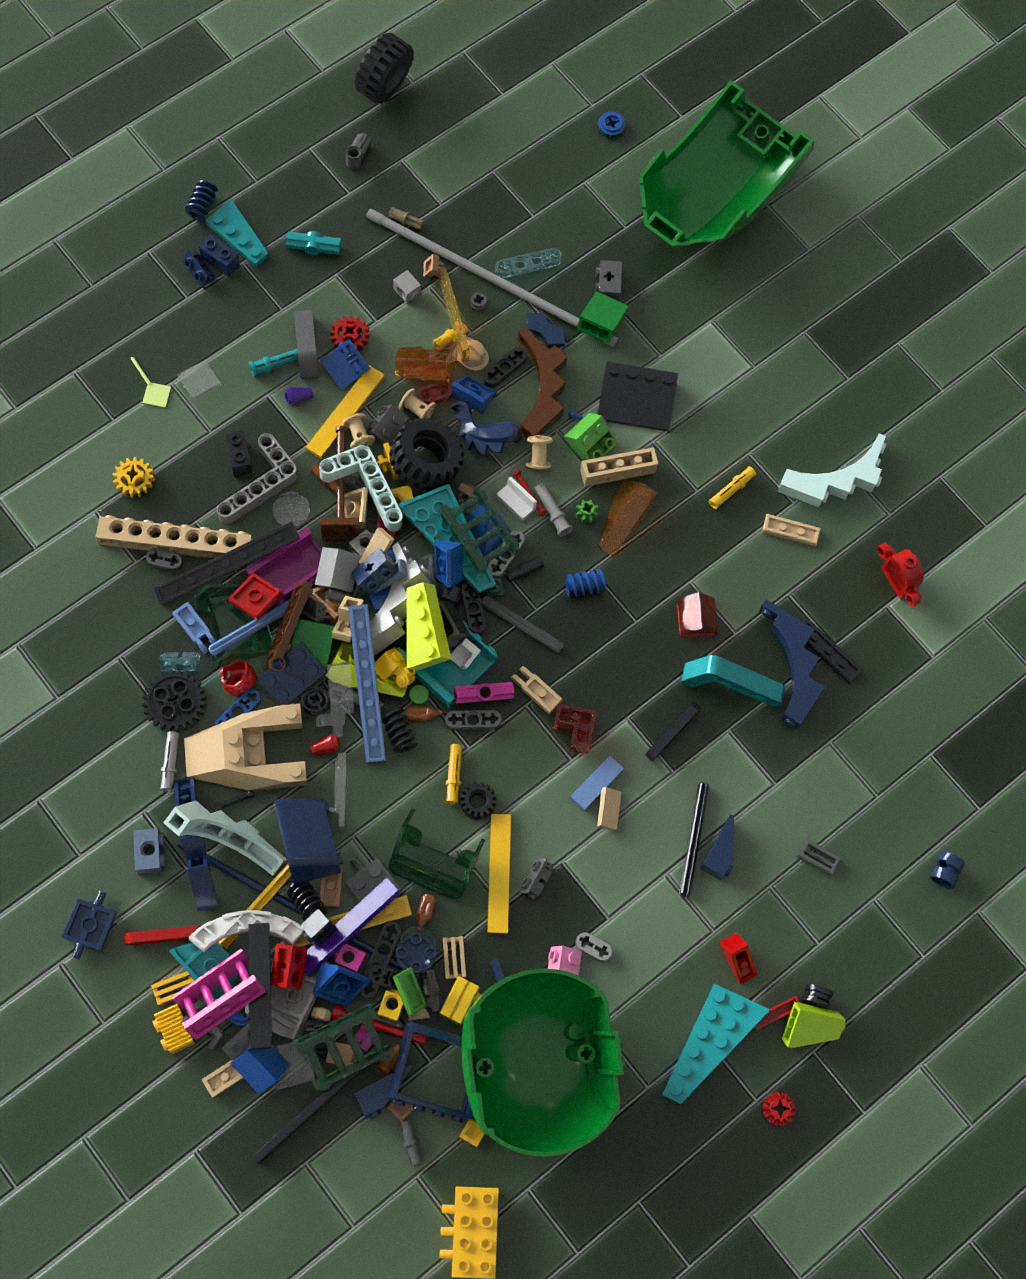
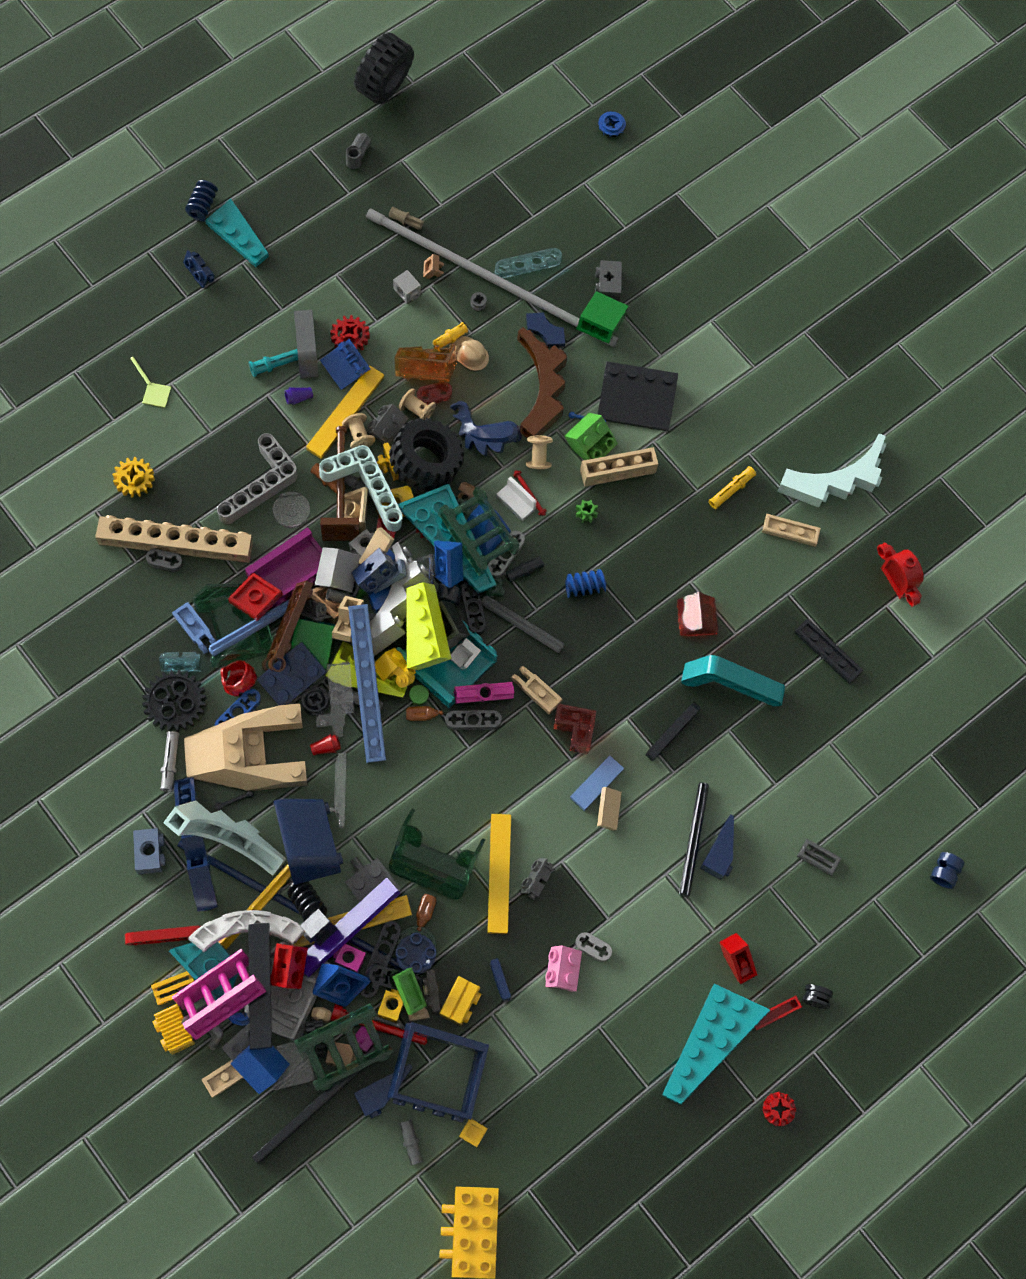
dark blue plate [62,891,117,959] -> none
black tile [153,521,301,605] -> none
clear piece [177,360,221,400] -> none
dark blue brick [198,234,240,277] -> none
black brick [225,431,252,477] -> none
teal piece [285,231,341,255] -> none
medium nougat hinge [320,851,343,908] -> none
dark orange cone [375,1044,400,1076] -> none
black piece [382,708,417,753] -> none
medium nougat tile [387,1092,414,1123] -> none
clear yellow tile [439,266,470,362] -> none
tan tile [443,936,466,979] -> none
yellow pin [445,744,463,804] -> none
blue slope [451,375,497,414] -> none
black tyre [460,782,496,820] -> none
green windscreen [462,968,625,1157] -> none
black beam [484,347,527,388] -> none
light grey pin [534,483,573,537] -> none
clear orange wedge [598,480,657,557] -> none
green windscreen [639,80,814,247] -> none
dark blue arch [759,599,824,729] -> none
lime slope [782,1001,846,1048] -> none

